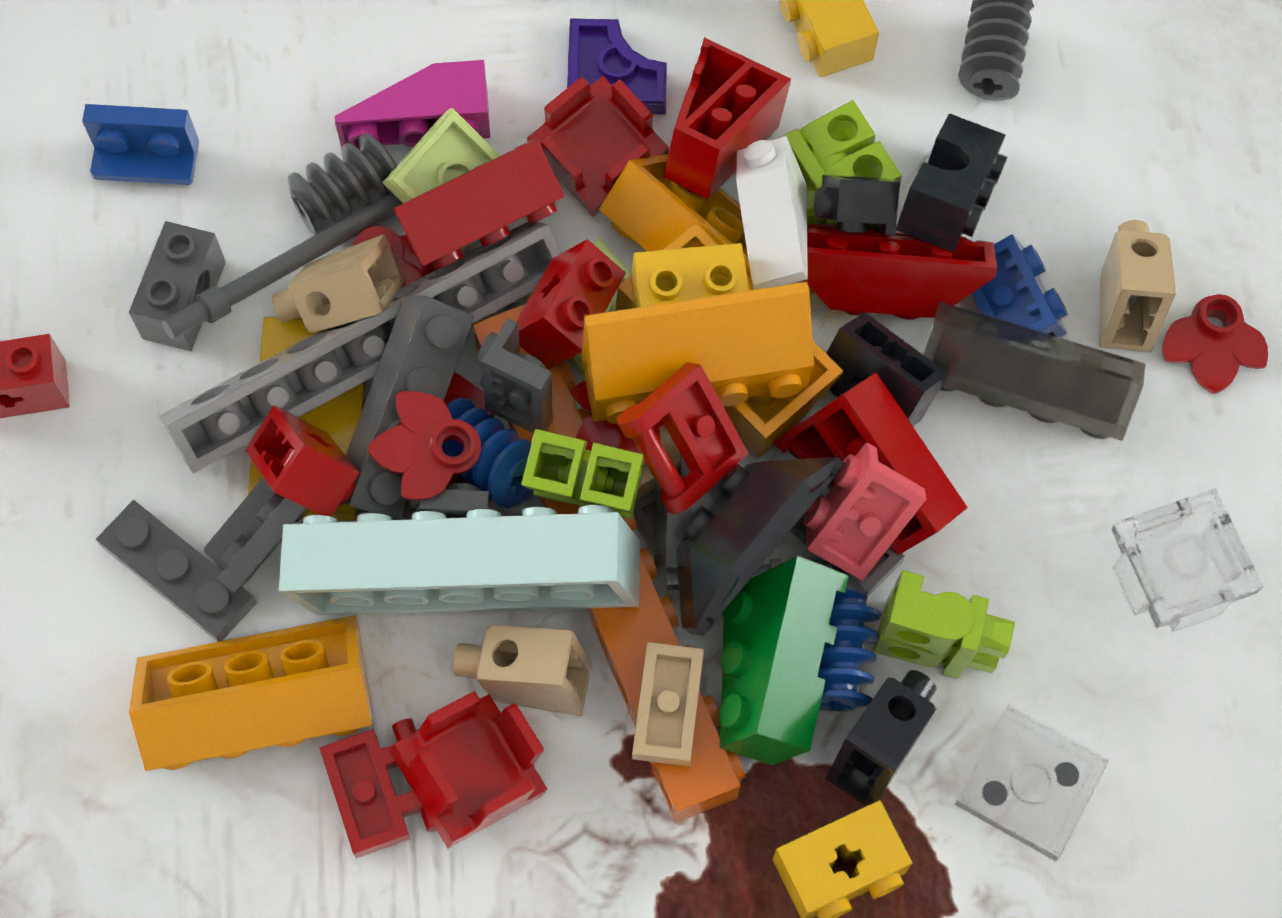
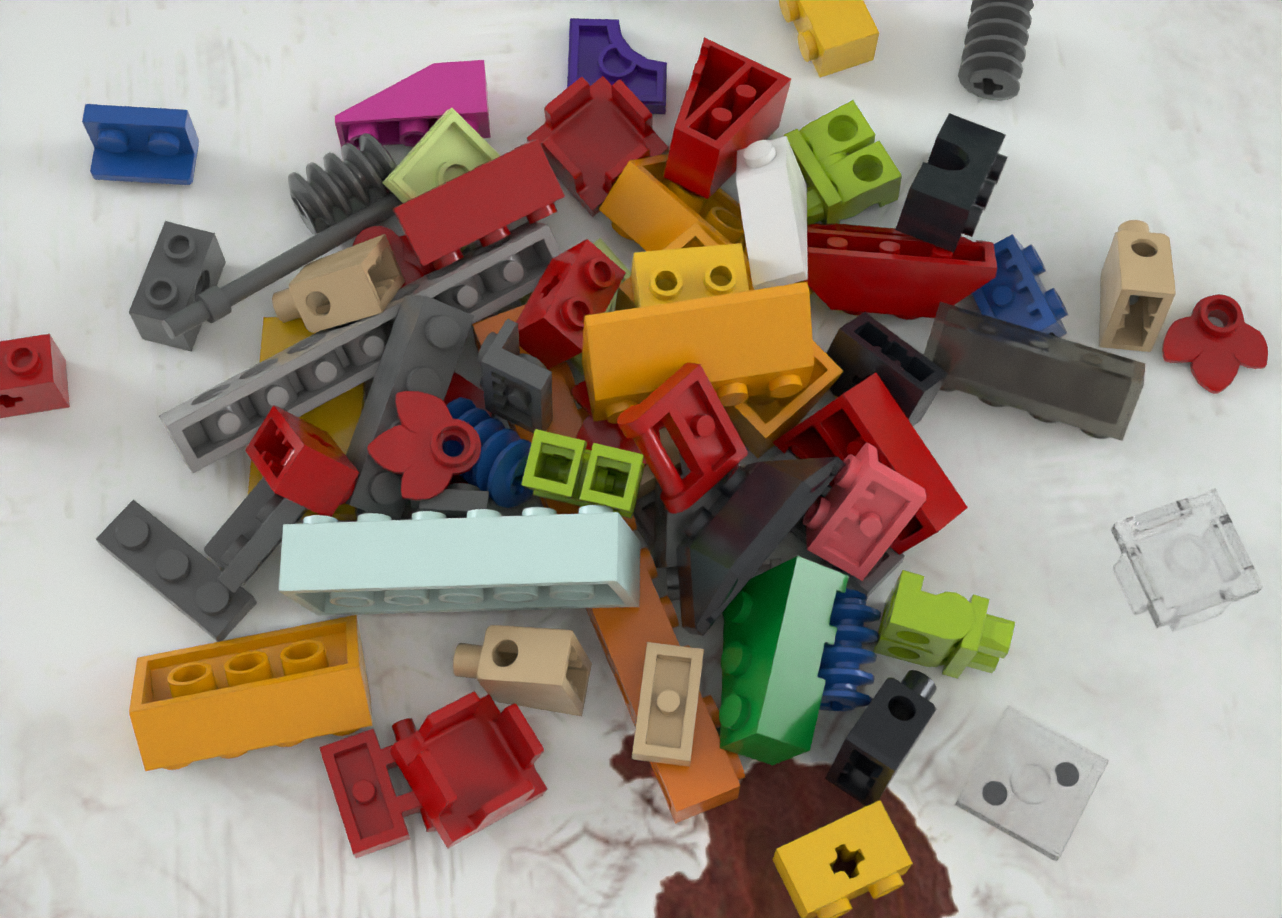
black brick [814,175,900,235] -> none

